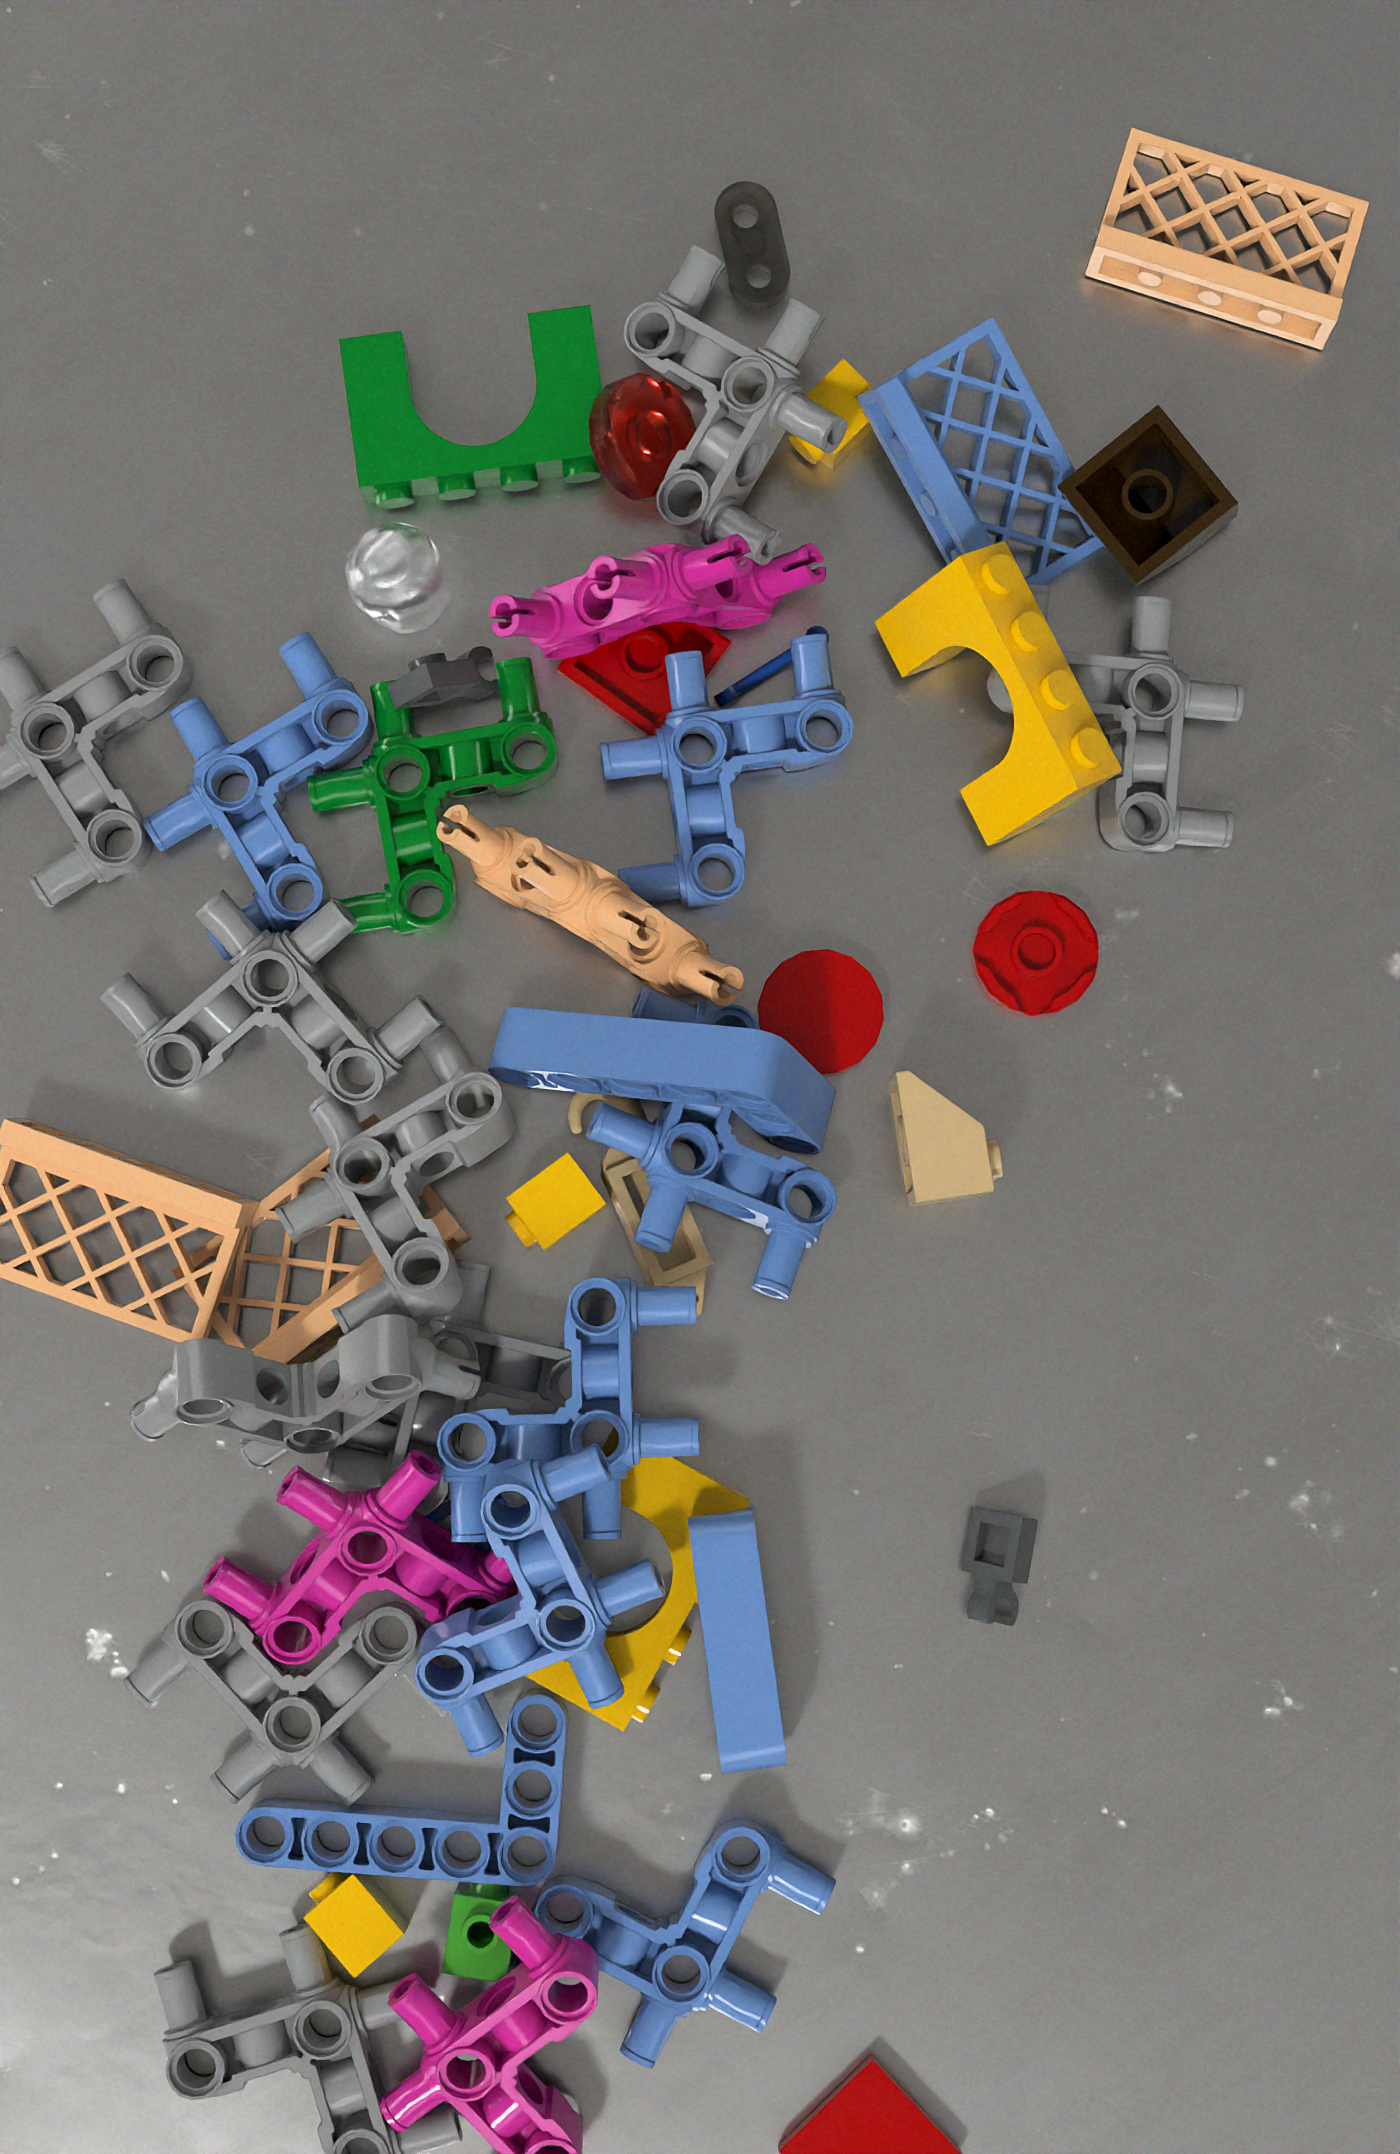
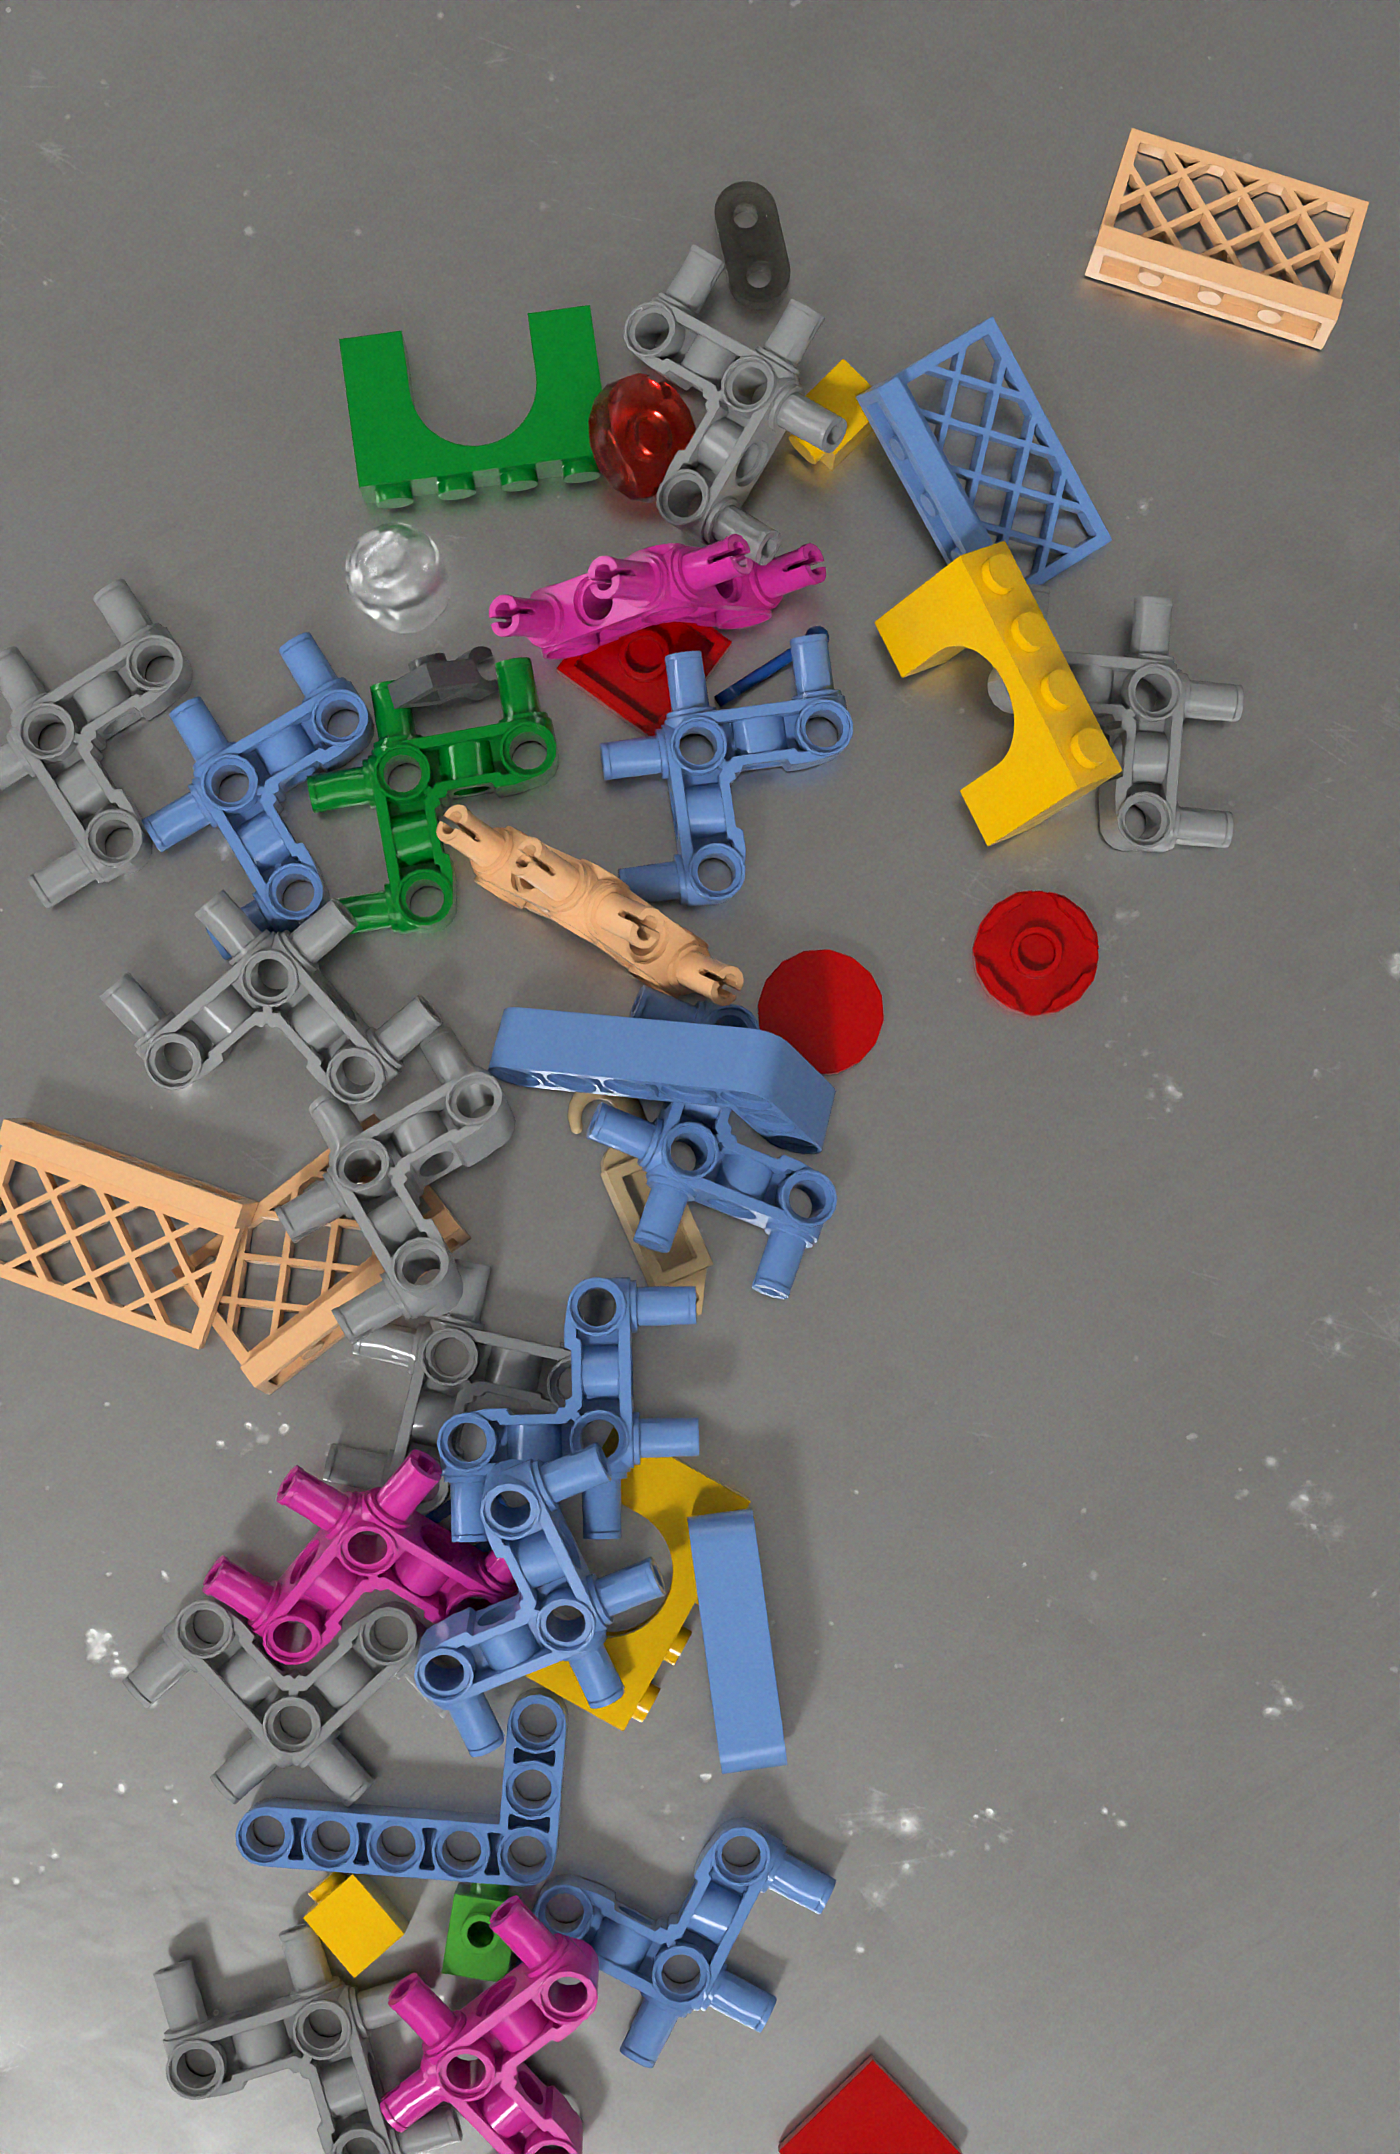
light grey pin [130,1314,481,1470] -> none
yellow brick [505,1152,608,1252] -> none
tan slope [888,1071,1003,1207] -> none
dark grey plate [962,1507,1038,1626] -> none
dark brown slope [1057,405,1238,586] -> none

